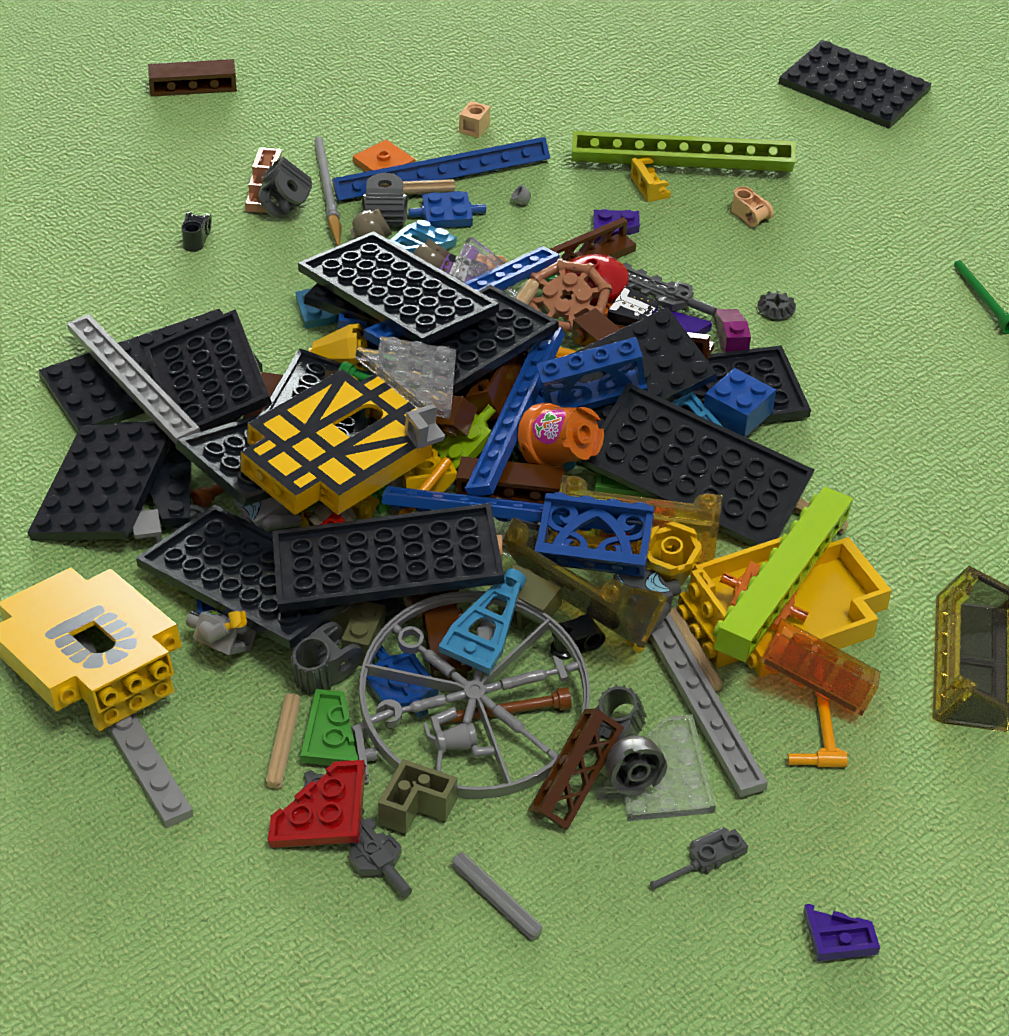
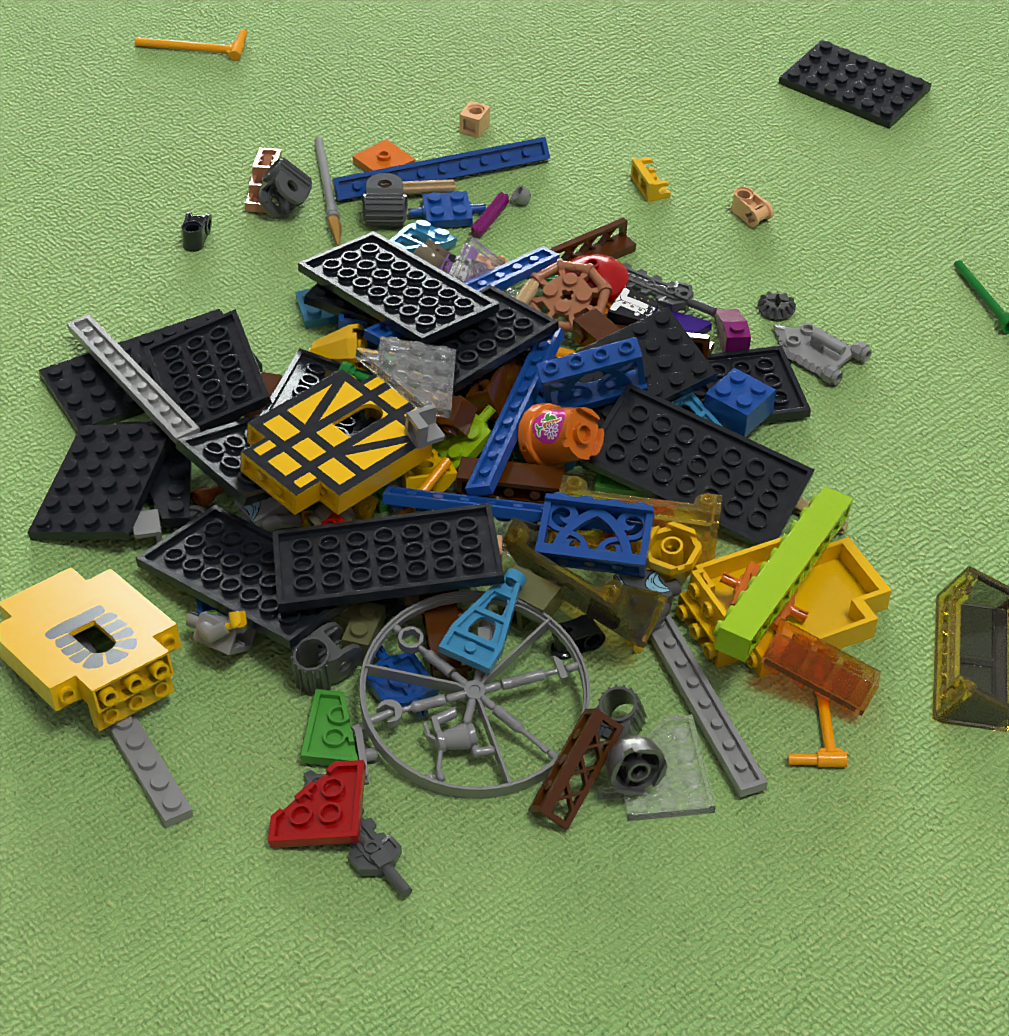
reddish brown brick [148,59,237,97] -> none
tan axle [266,693,300,789] -> none
dark tan piece [350,208,392,239] -> none
olive brick [378,759,458,834] -> none
dark orange piece [441,687,572,725] -> none
light grey axle [452,852,543,940] -> none
lime brick [571,131,796,172] -> none
dark purple wing [593,209,640,244] -> none
dark grey piece [650,827,748,889] -> none
tan axle [669,607,723,692] -> none
dark purple wing [803,904,880,961] -> none
none -> light orange bar [135,29,248,61]
none -> magenta axle [471,192,509,238]
none -> light grey shield [773,323,872,385]

